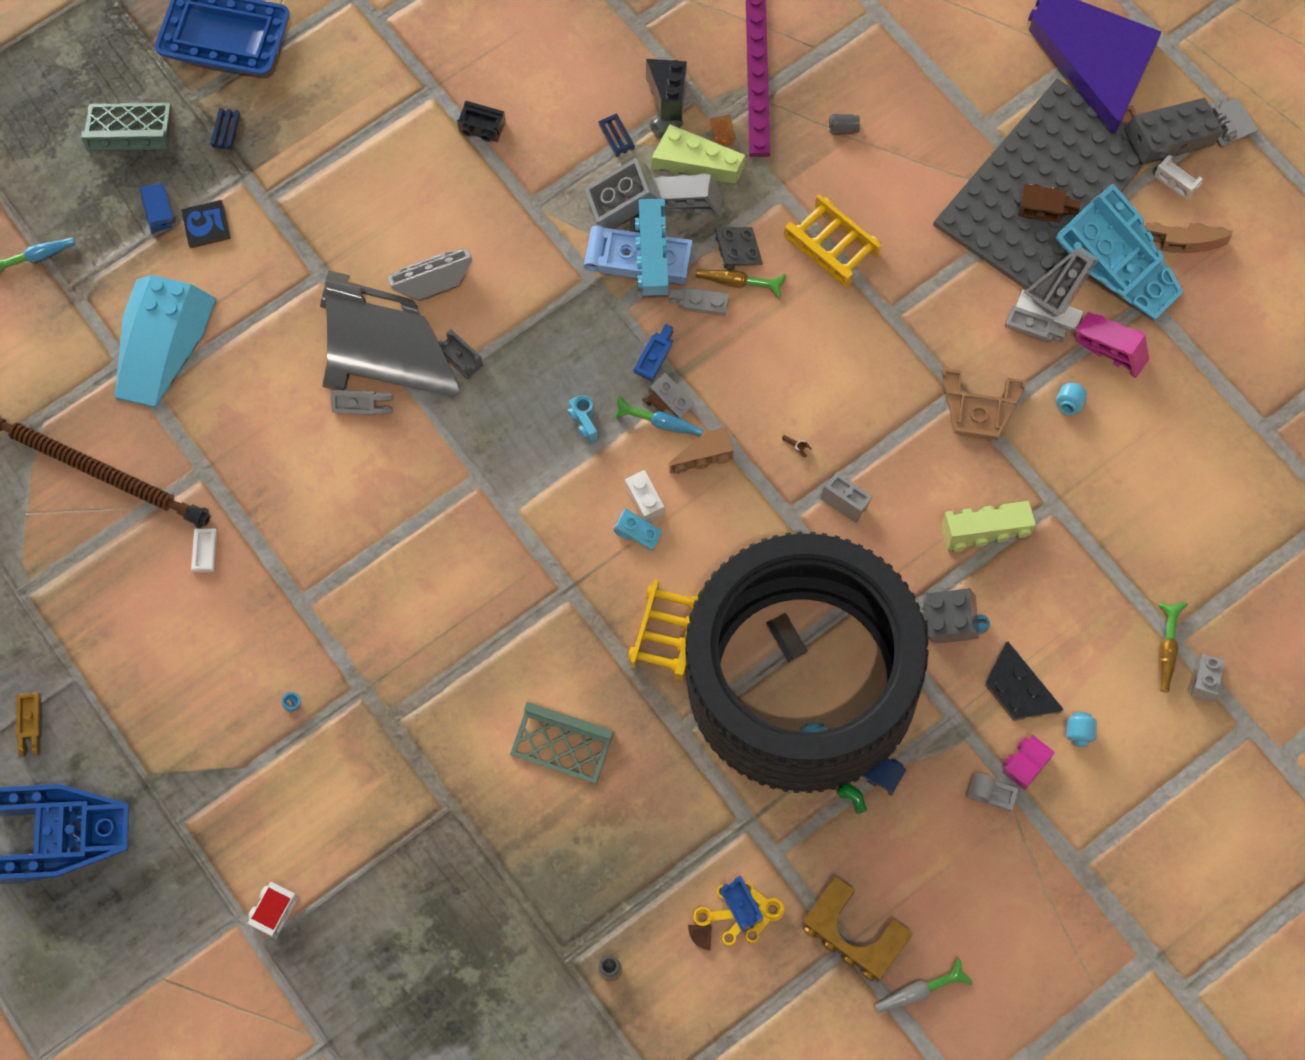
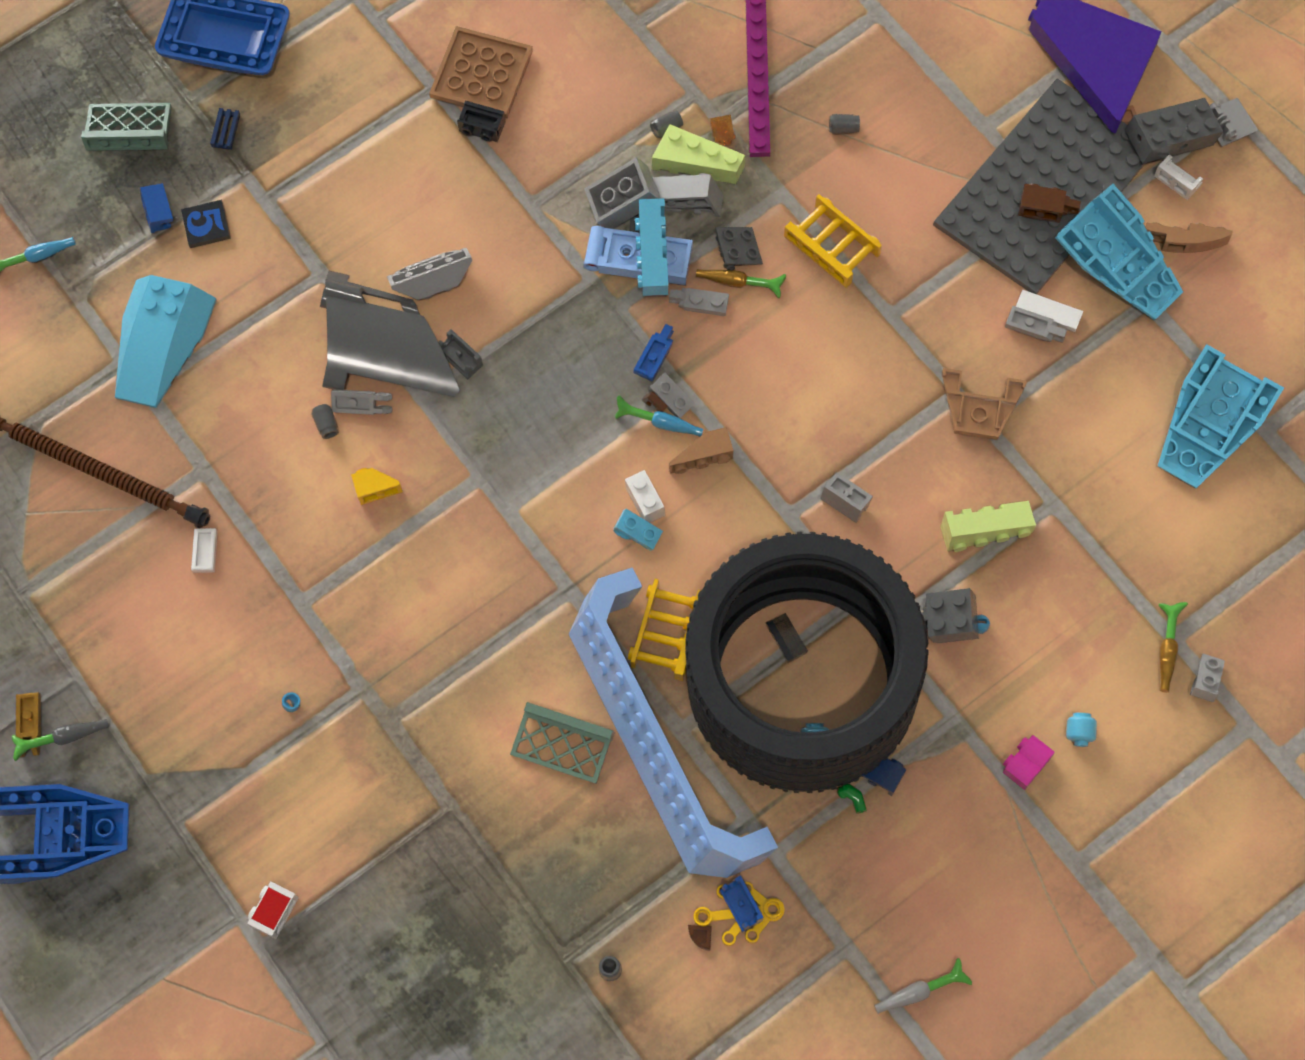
medium azure plate [567,395,598,443] -> none
dark blue tile [598,113,635,157] -> none
black wedge [646,59,687,121] -> none
reddish brown hand [782,435,812,457] -> none
pearl gold arch [802,877,913,982] -> none
light grey plate [967,773,1019,812] -> none
black wing [985,641,1064,721] -> none
light grey wedge [1023,247,1099,316] -> none
medium azure head [1056,383,1087,415] -> none
dark pink wedge [1075,312,1149,378] -> none
none -> dark grey piece [12,719,109,761]
none -> dark grey piece [311,404,339,439]
none -> yellow slope [351,468,403,505]
none -> medium nougat plate [429,26,533,118]
none -> light blue arch [569,568,778,878]
none -> medium azure wedge [1157,344,1284,488]

